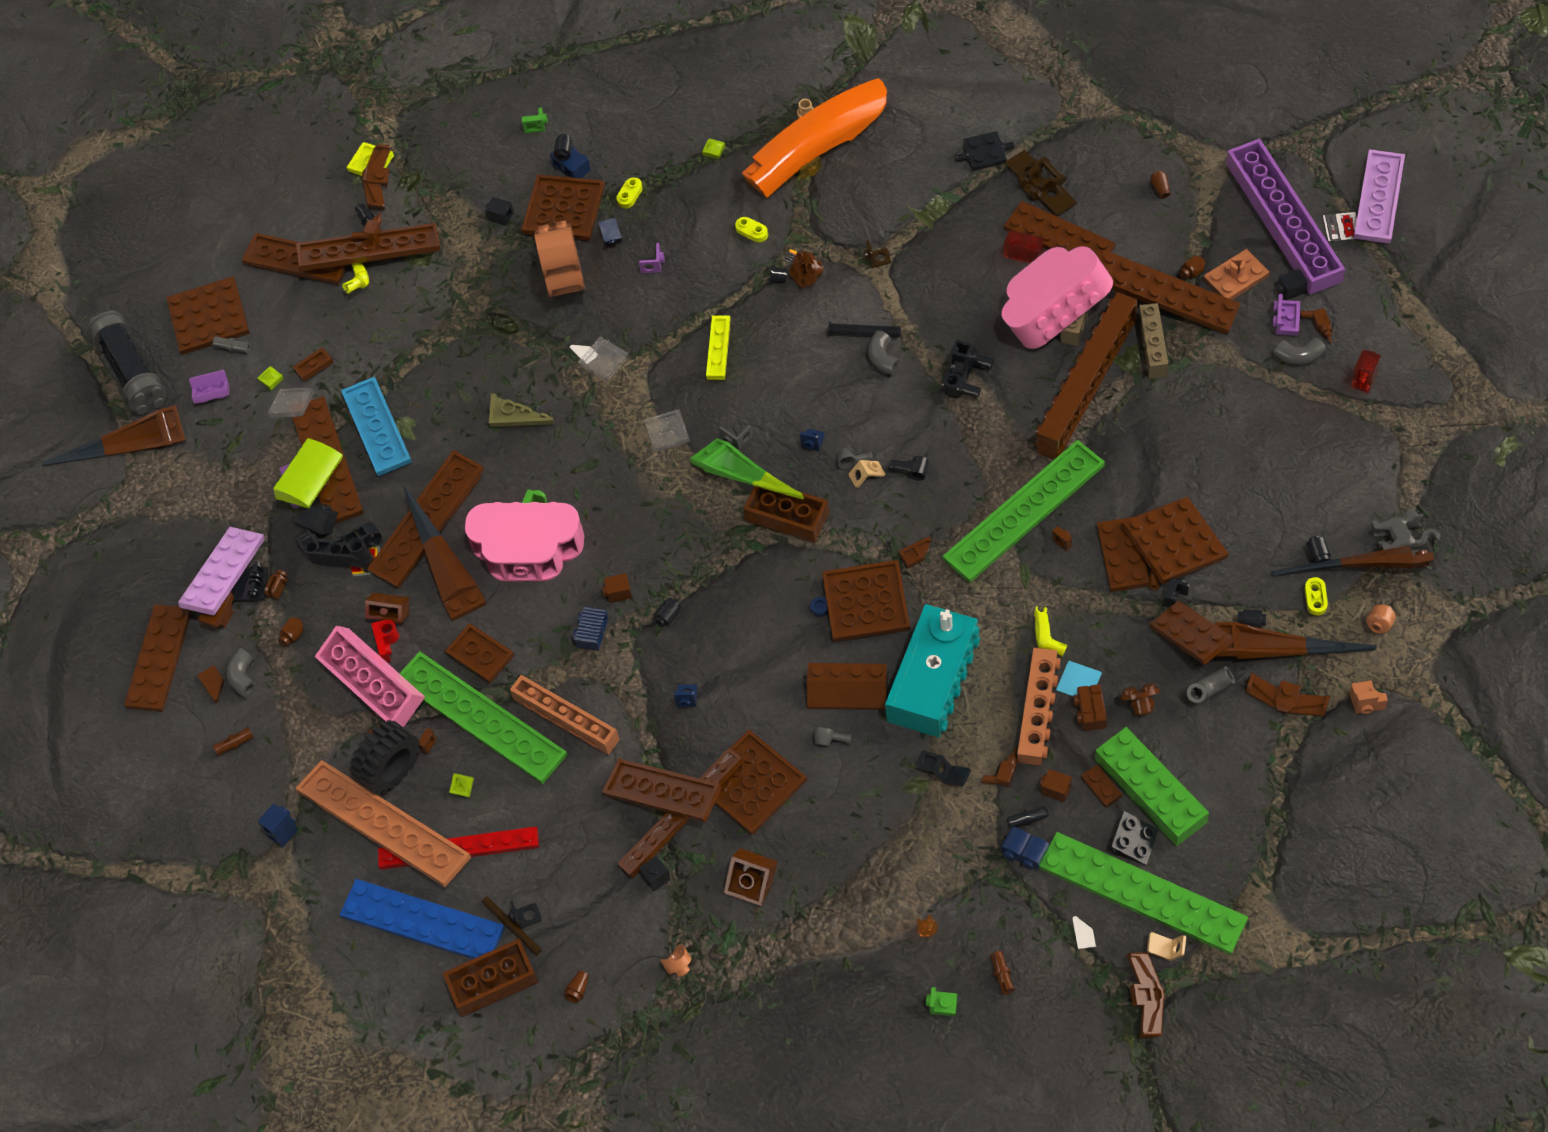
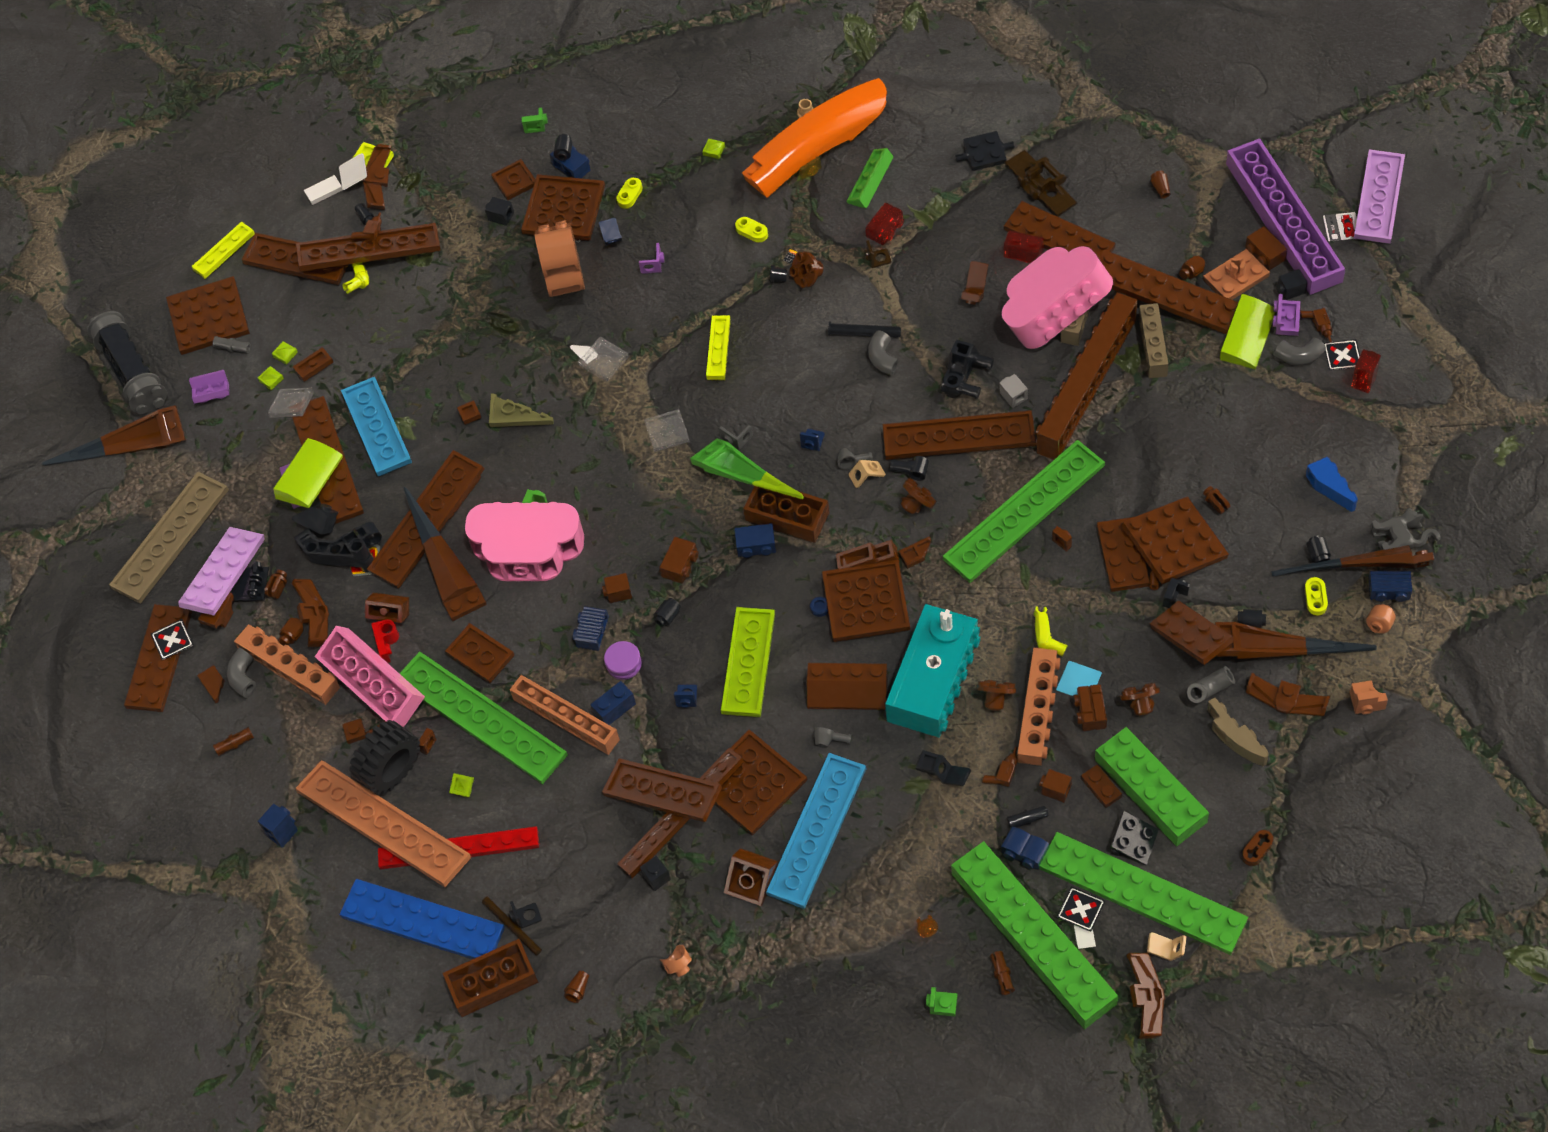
none -> dark tan plate [109,472,229,604]
none -> black sticker [151,619,194,660]
none -> neon yellow plate [192,222,255,279]
none -> nougat brick [234,624,340,705]
none -> lime tile [272,341,298,365]
none -> reddish brown plate [292,579,329,647]
none -> white tile [304,175,343,205]
none -> white sticker [339,153,367,190]
none -> reddish brown plate [342,718,366,744]
none -> reddish brown plate [457,400,481,425]
none -> reddish brown tile [491,159,536,201]
none -> dark blue brick [590,681,636,725]
none -> medium lavender head [604,641,642,680]
none -> reddish brown brick [659,537,699,584]
none -> lime plate [721,607,775,717]
none -> dark blue brick [735,524,776,558]
none -> dark azure plate [766,753,866,909]
none -> reddish brown slope [836,540,900,569]
none -> bright green slope [846,148,893,208]
none -> clear red brick [865,203,904,245]
none -> reddish brown plate [883,410,1036,460]
none -> reddish brown plate [901,478,937,514]
none -> bright green brick [951,841,1118,1030]
none -> reddish brown bracket [961,261,989,304]
none -> reddish brown plate [976,680,1016,711]
none -> light grey brick [999,374,1028,408]
none -> black sticker [1057,886,1105,932]
none -> reddish brown arm [1203,486,1231,514]
none -> dark tan slope [1207,698,1269,766]
none -> lime slope [1220,294,1276,369]
none -> reddish brown beam [1242,830,1273,866]
none -> reddish brown brick [1245,226,1287,271]
none -> blue slope [1306,457,1358,512]
none -> black sticker [1324,339,1363,370]
none -> dark blue brick [1368,571,1412,602]

